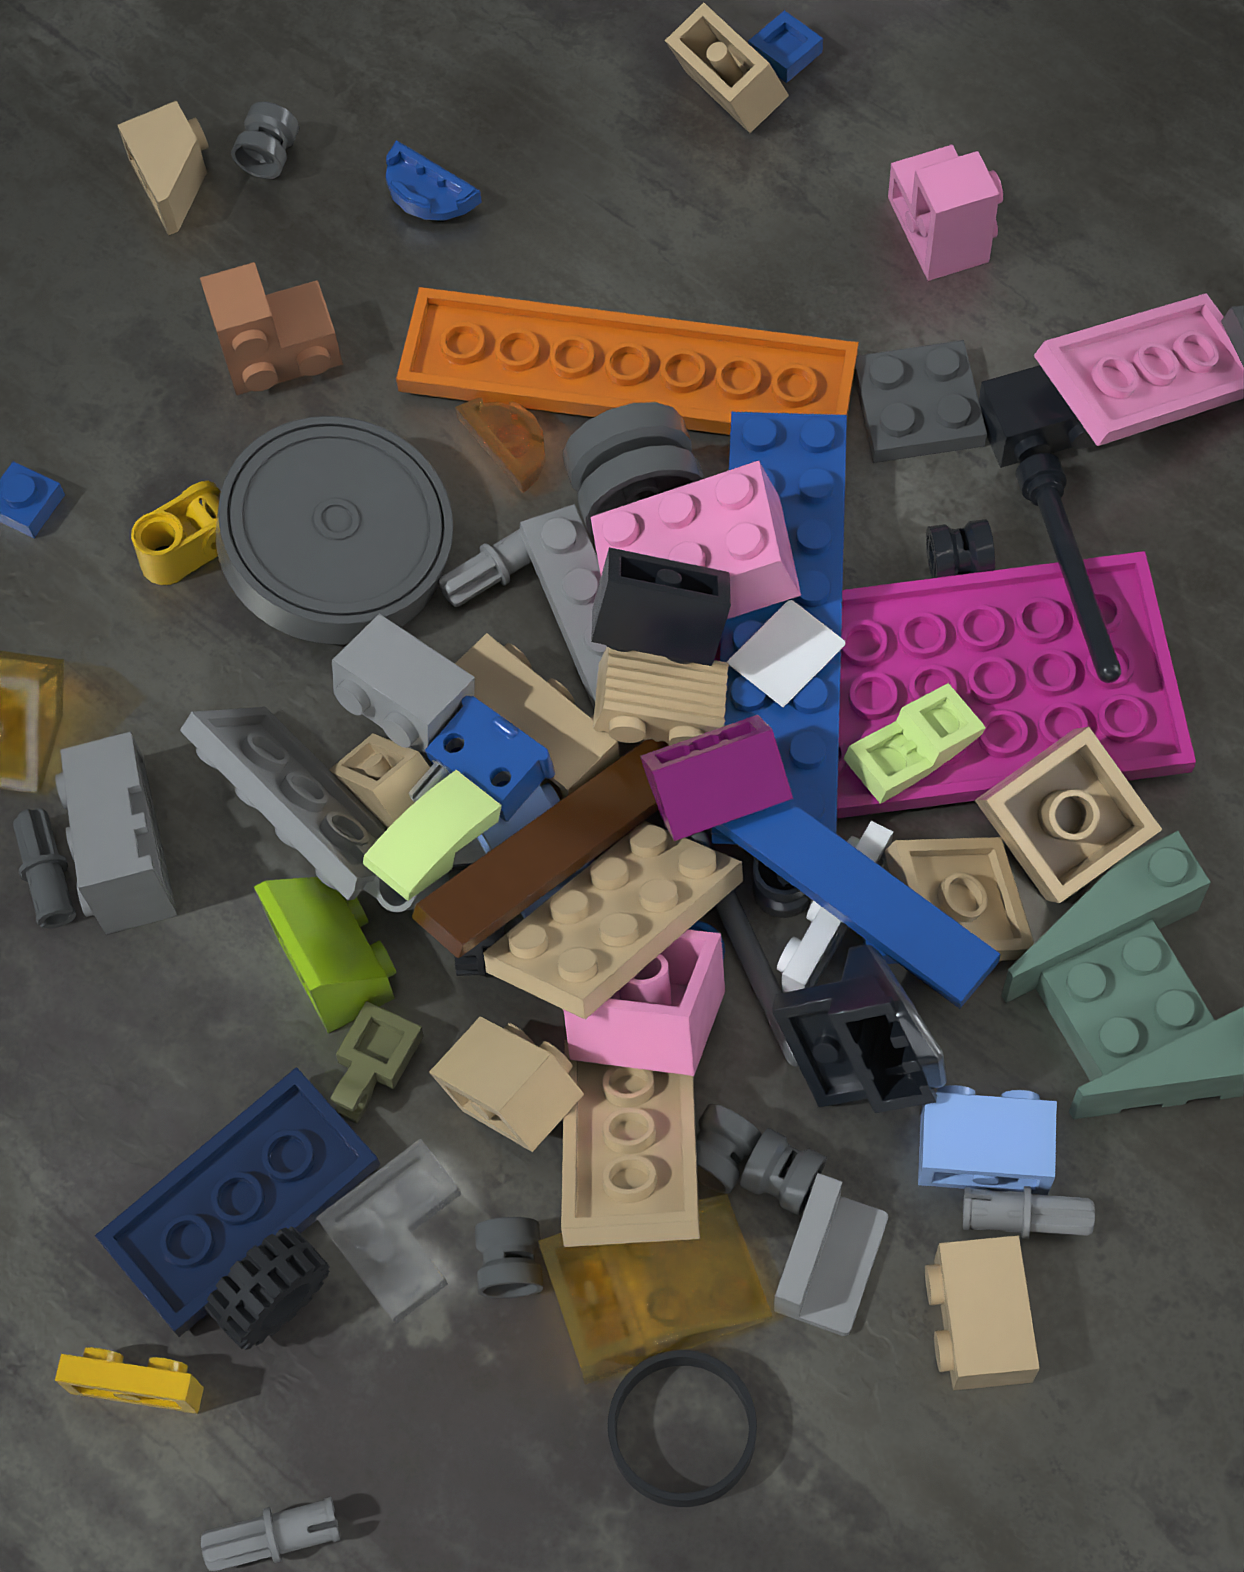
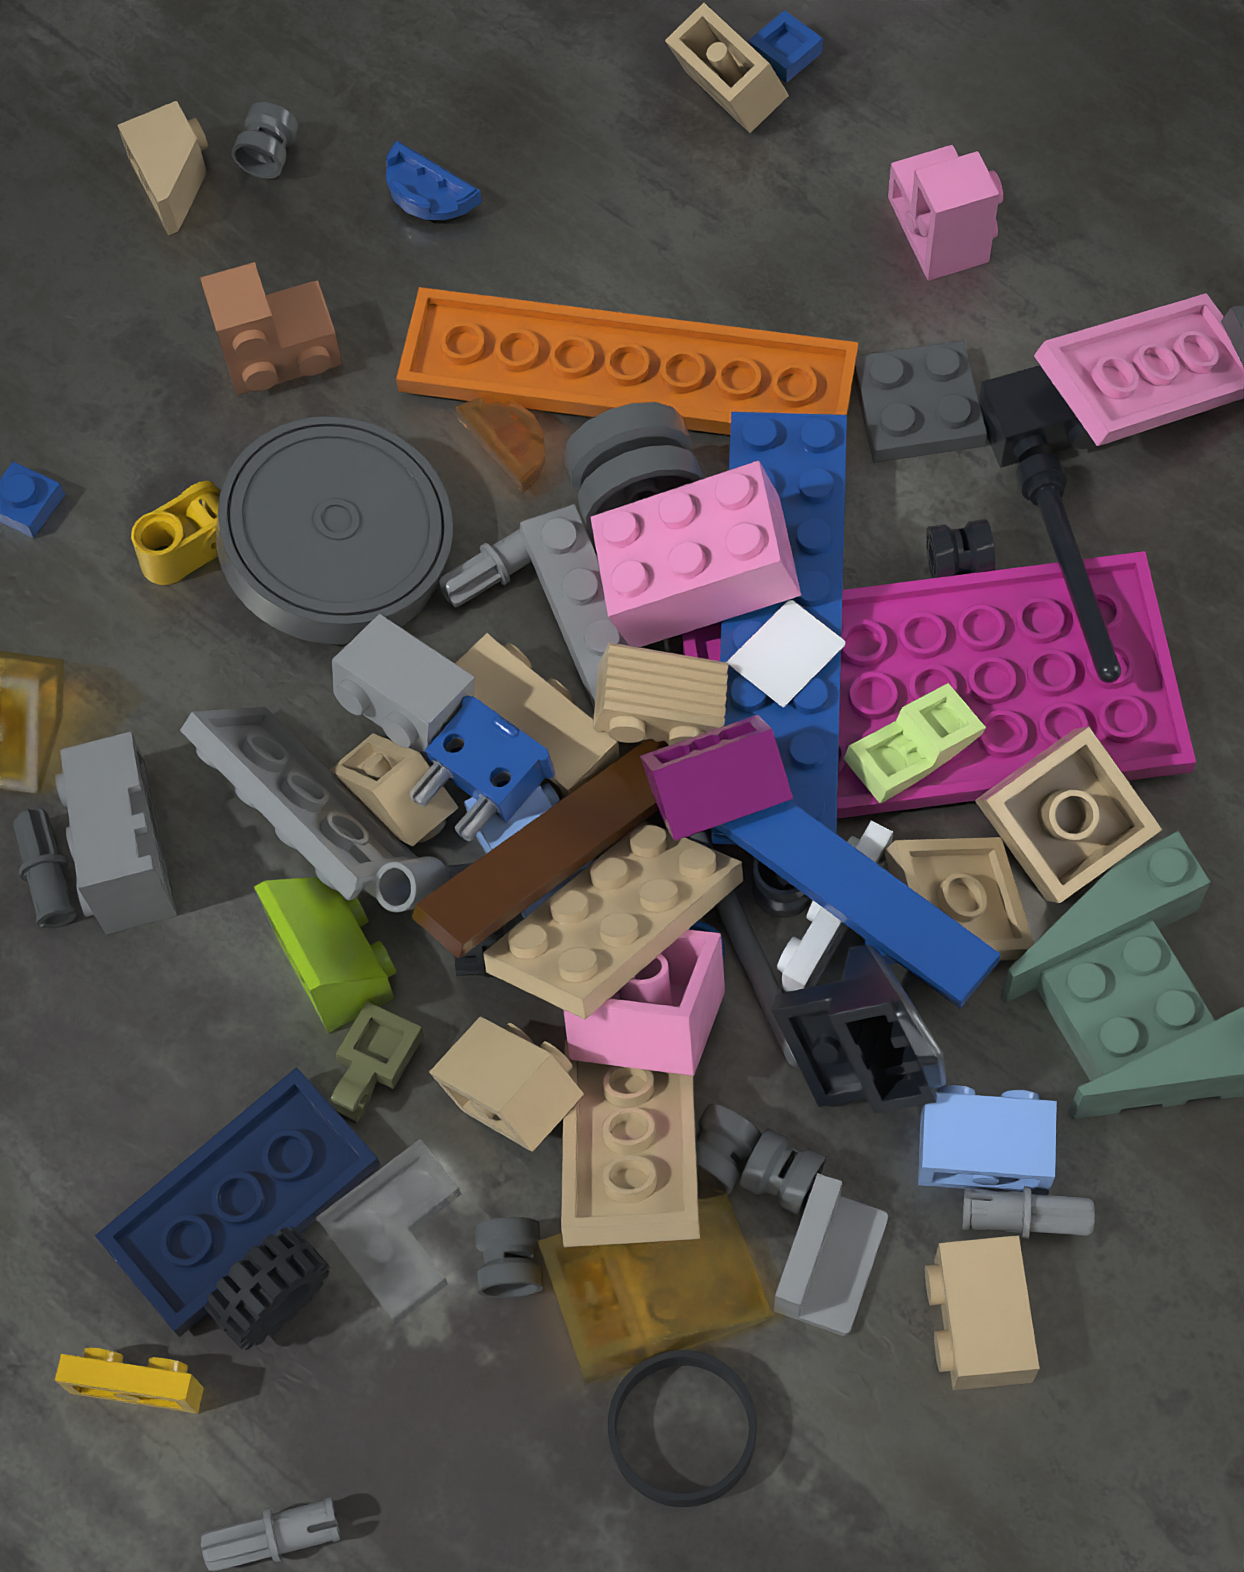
yellowish green slope [363,770,502,901] -> none
black brick [591,547,731,666] -> none

